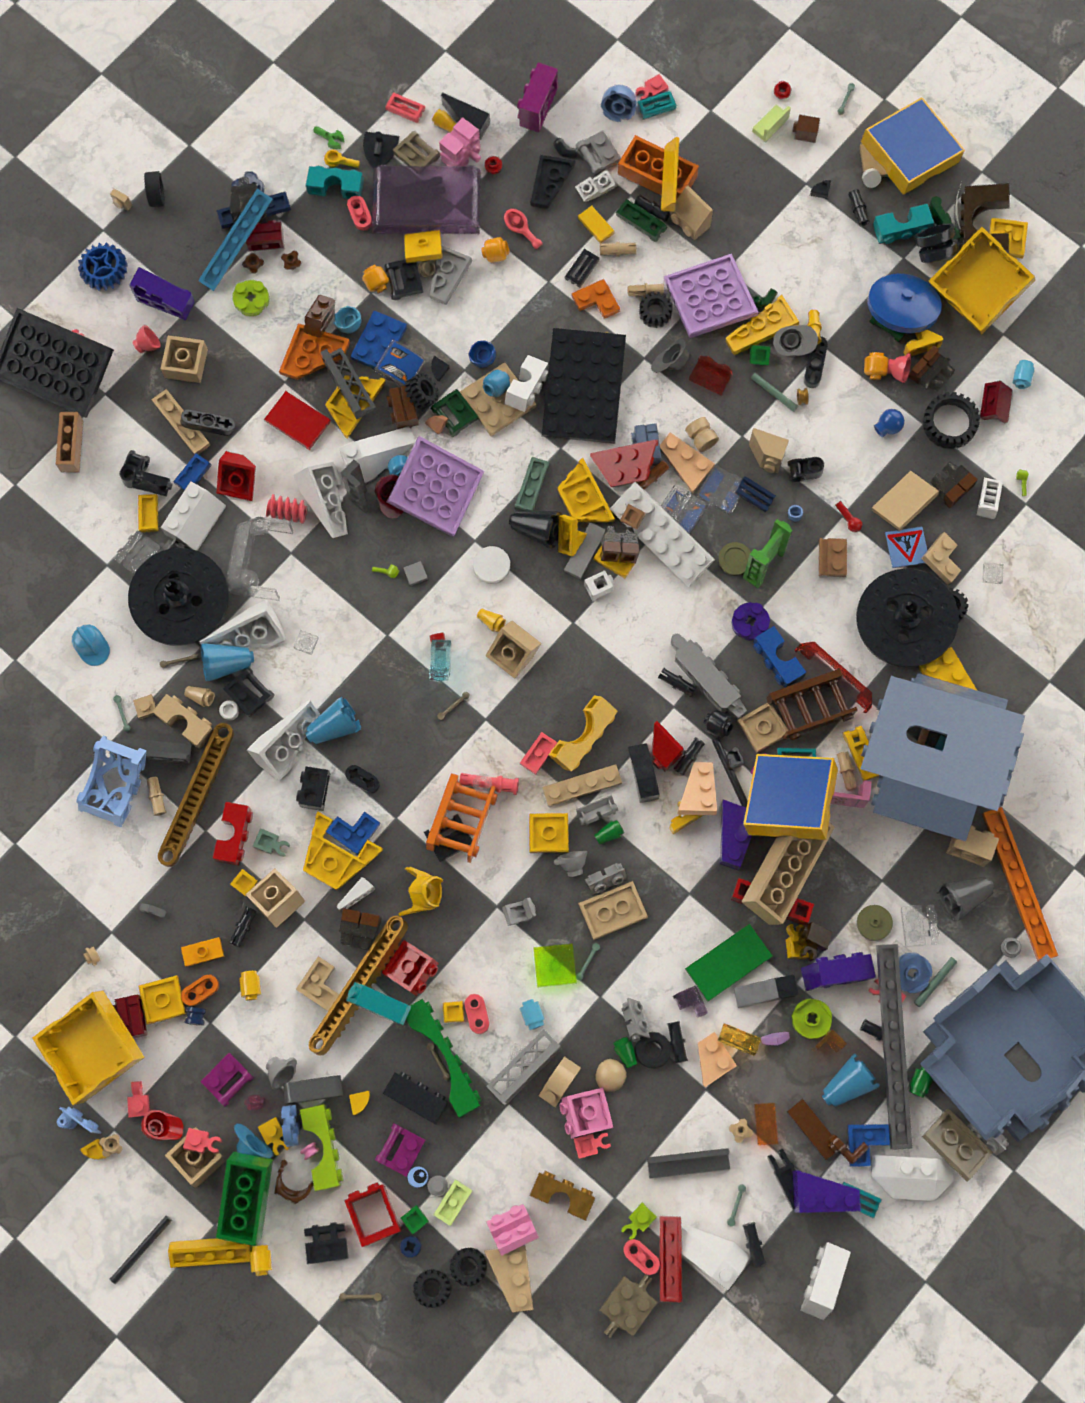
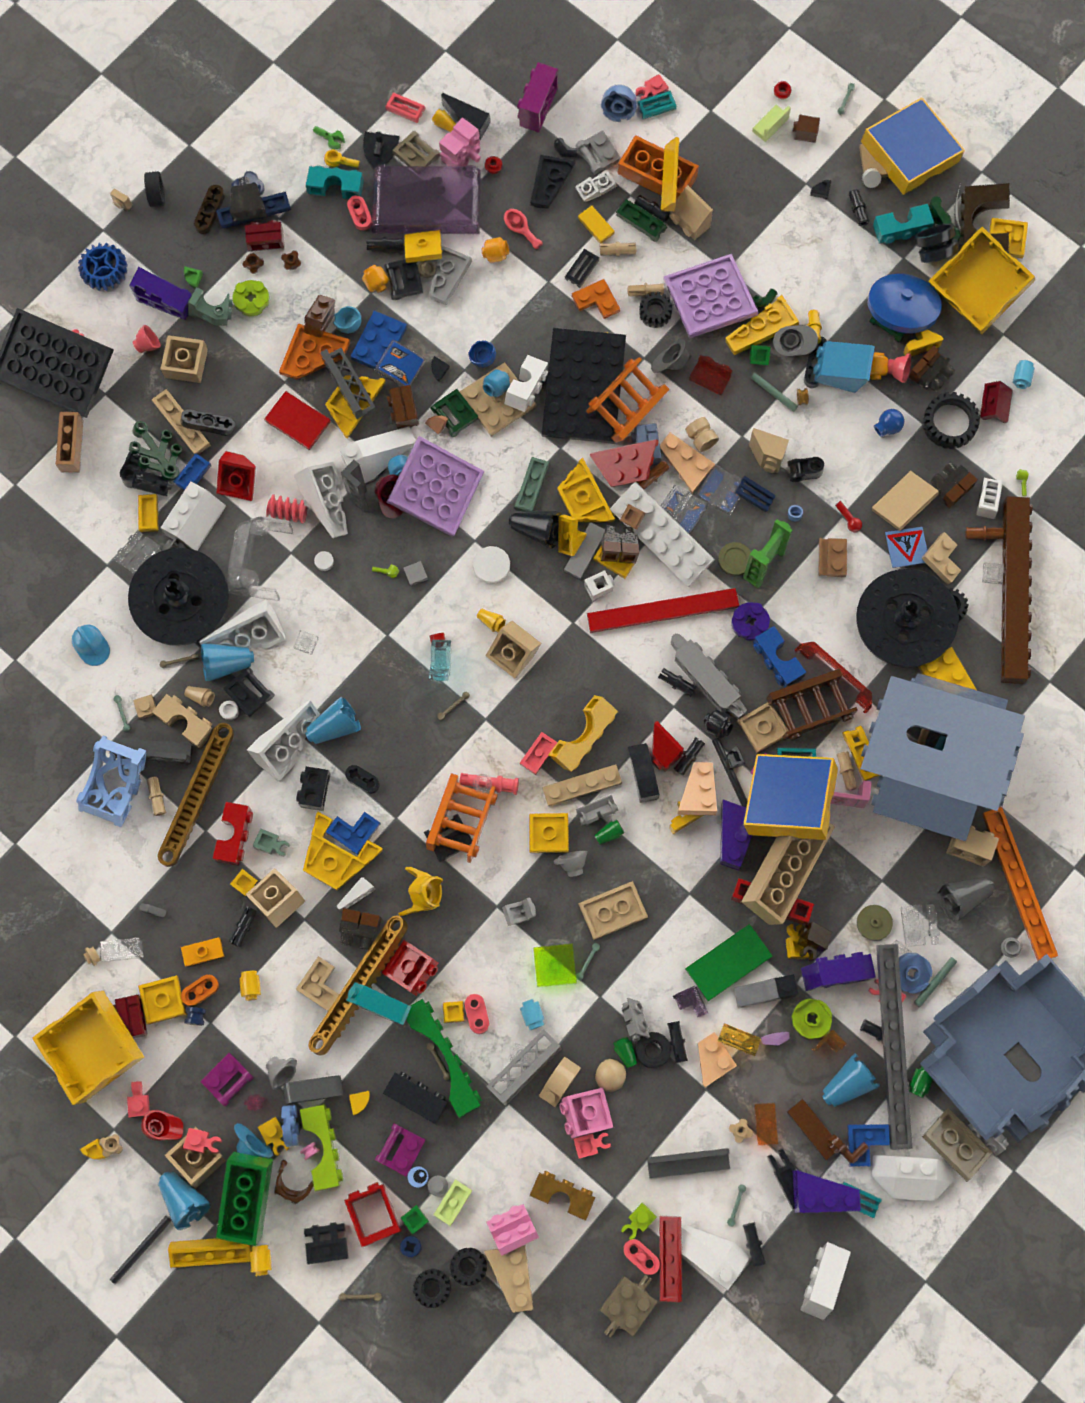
light blue hinge [57,1106,102,1134] -> none
dark azure plate [198,188,273,291] -> none
black tyre [405,373,439,410] -> none
light grey hinge [585,863,627,895] -> none
none -> clear slope [99,937,144,962]
none -> dark green plant [129,421,182,481]
none -> dark azure cone [158,1171,210,1230]
none -> bright green tile [184,266,203,289]
none -> sand green tile [188,287,233,326]
none -> dark brown beam [194,185,225,234]
none -> white tile [314,551,334,571]
none -> black pin [366,237,403,251]
none -> orange fence [586,357,670,443]
none -> red tile [587,588,739,633]
none -> dark azure slope [813,341,875,393]
none -> dark orange axle [965,526,1004,541]
none -> reddish brown brick [1001,496,1033,684]

